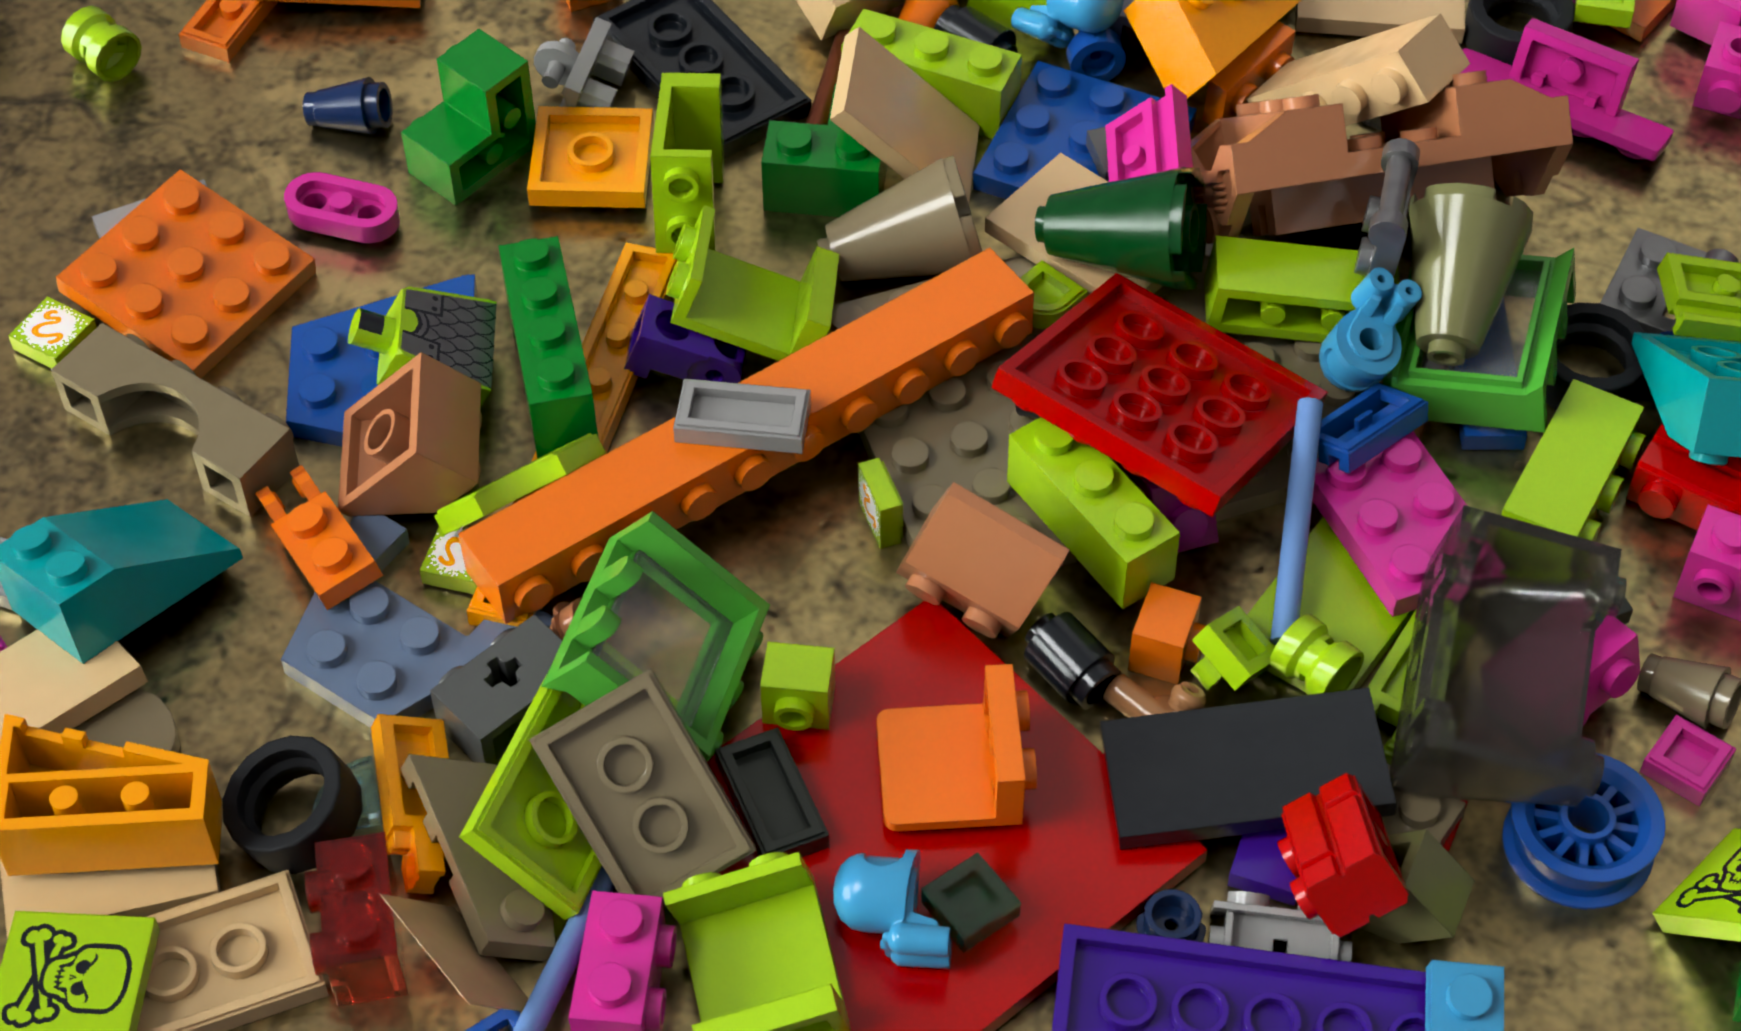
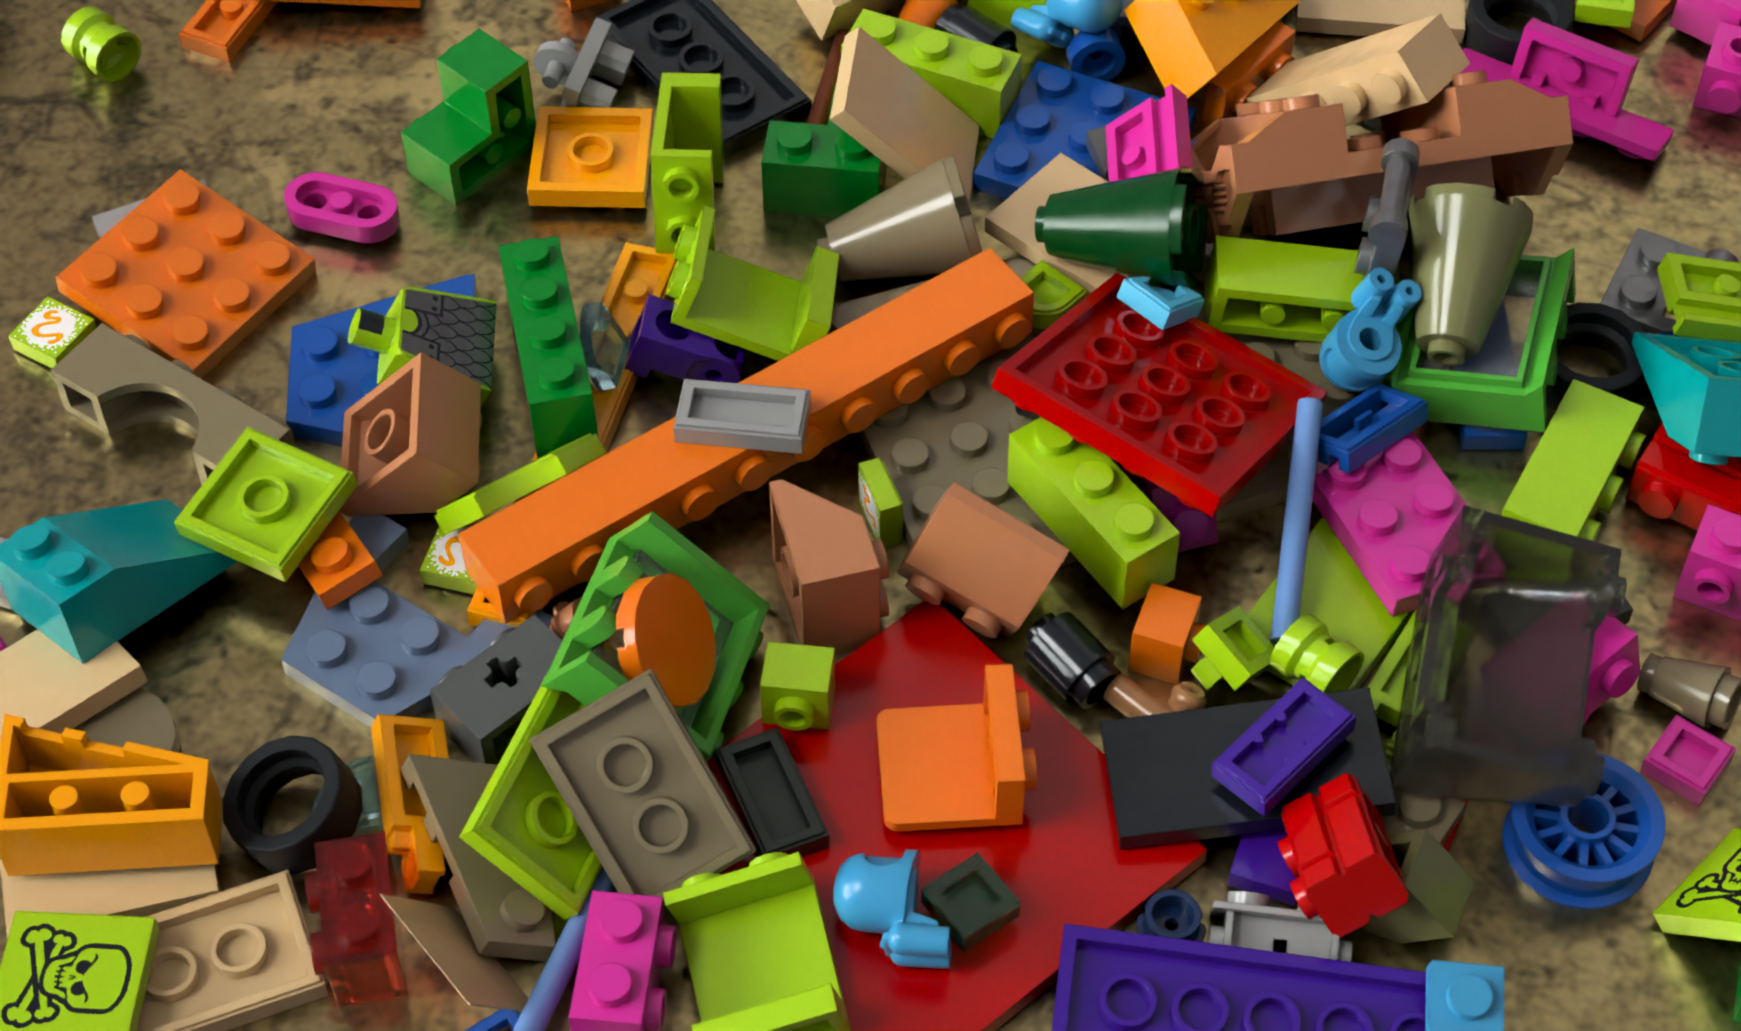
dark blue cone [303,77,393,134] -> none
none -> lime tile [174,427,358,582]
none -> clear light blue tile [580,302,630,391]
none -> orange tile [615,573,716,708]
none -> nougat slope [769,479,889,654]
none -> medium azure tile [1116,276,1206,331]
none -> dark purple plate [1211,678,1356,816]

